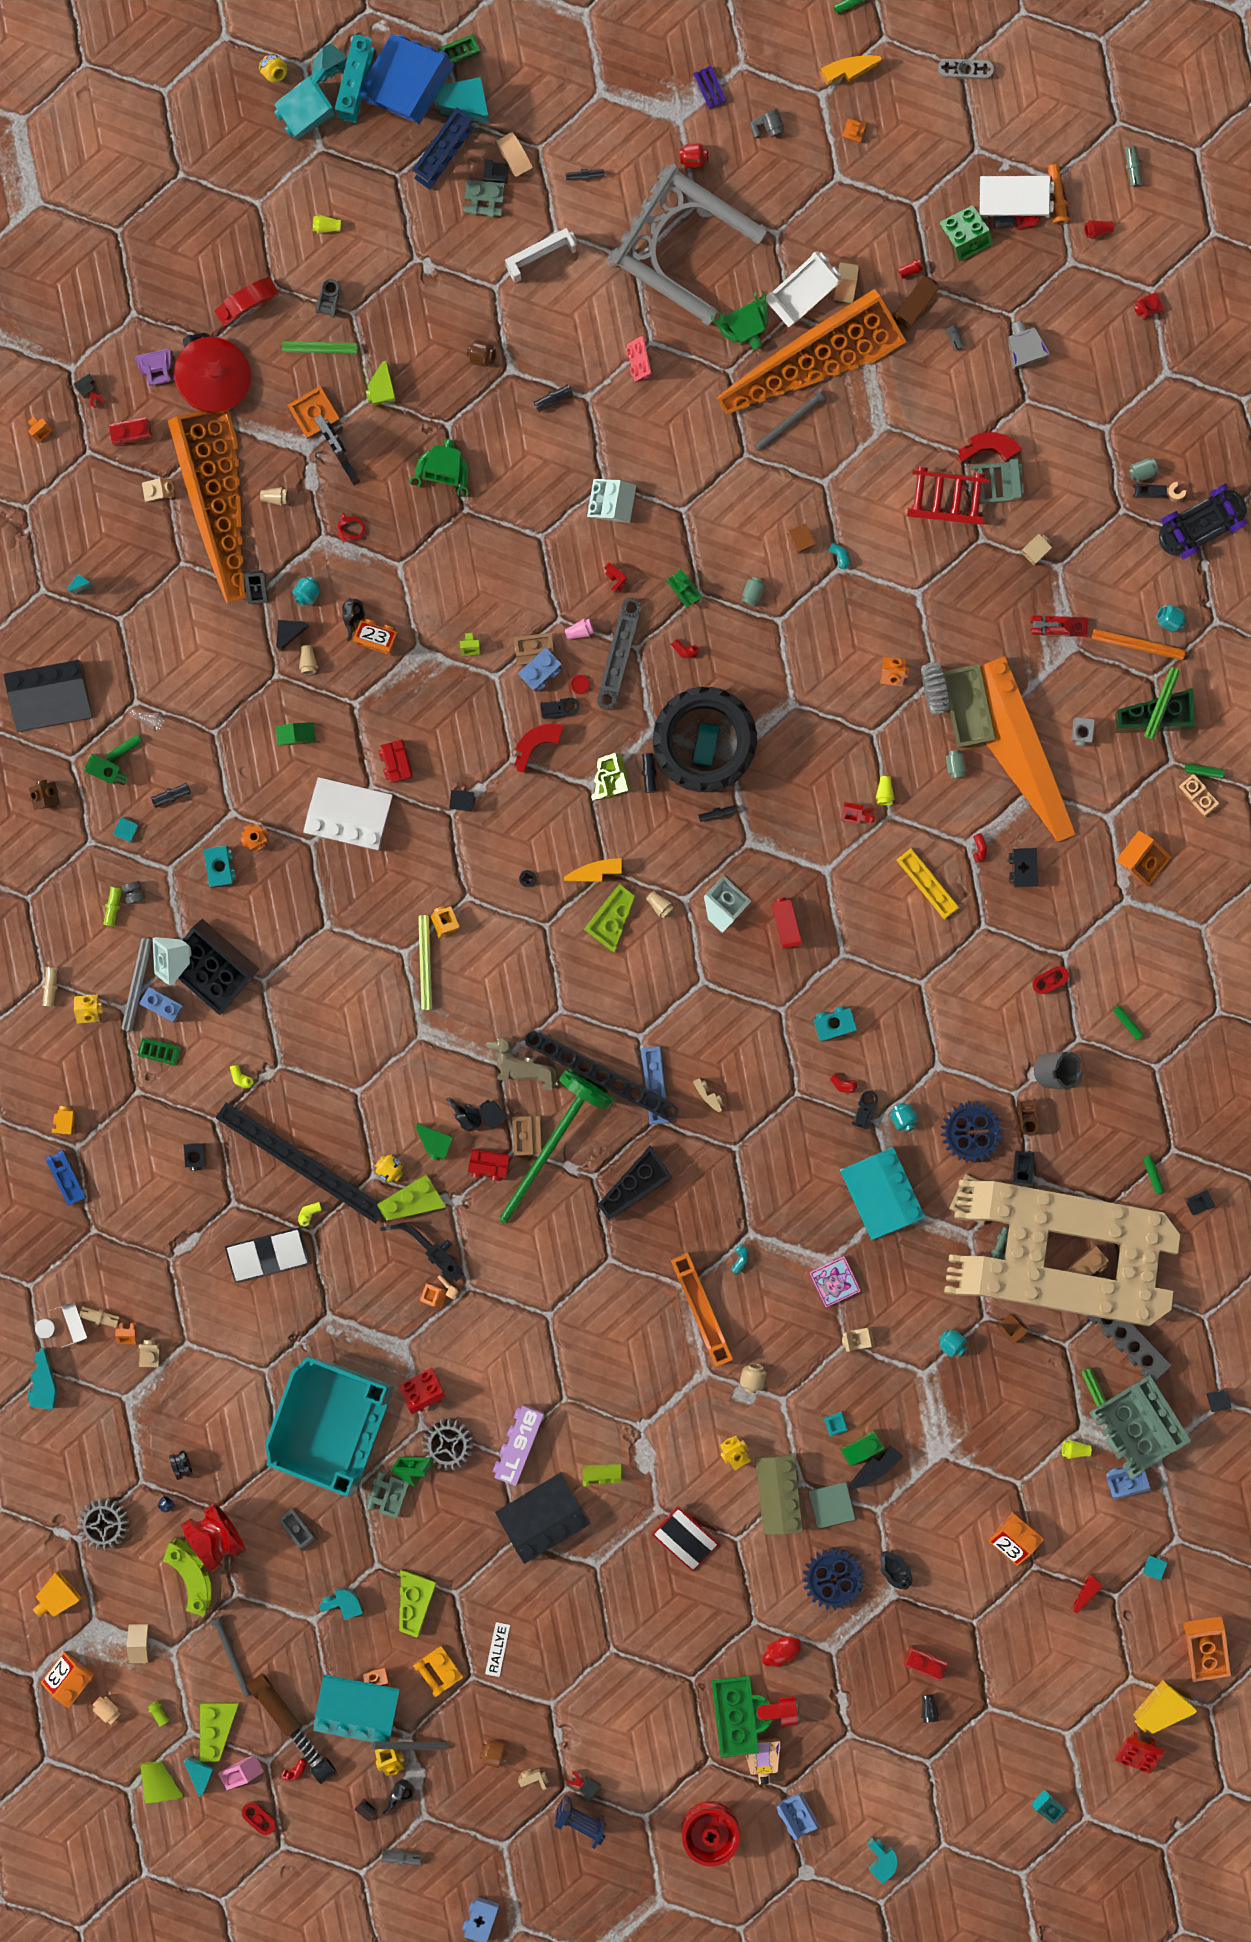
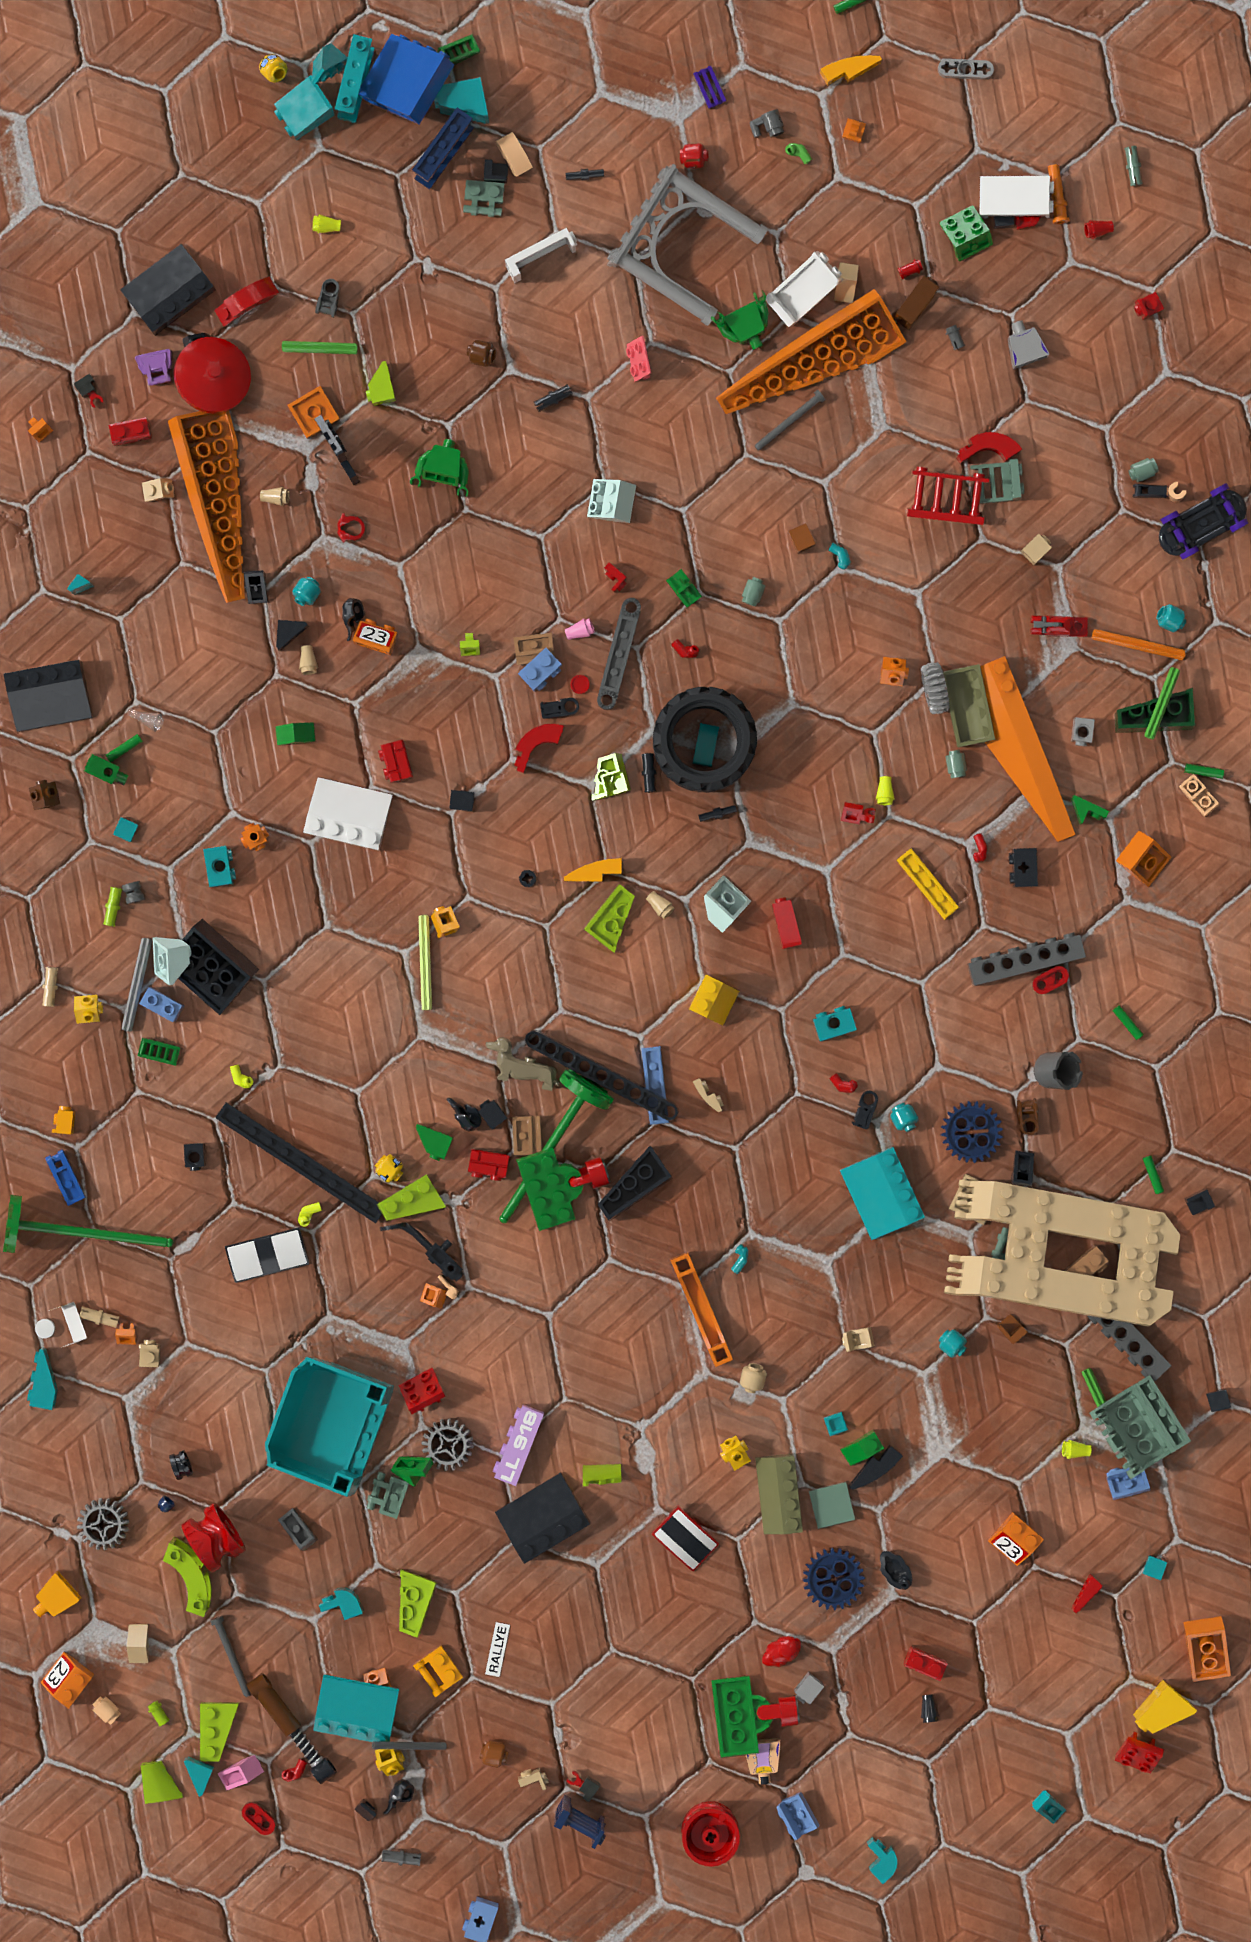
black pin [151,782,191,808] -> none
tile [809,1256,860,1307] -> none
none -> green piece [3,1194,174,1253]
none -> black slope [120,244,216,336]
none -> green plate [516,1147,610,1231]
none -> yellow slope [689,975,739,1026]
none -> bright green arm [785,143,813,165]
none -> light grey brick [794,1672,824,1704]
none -> dark grey brick [967,932,1086,986]
none -> green slope [1071,795,1109,825]

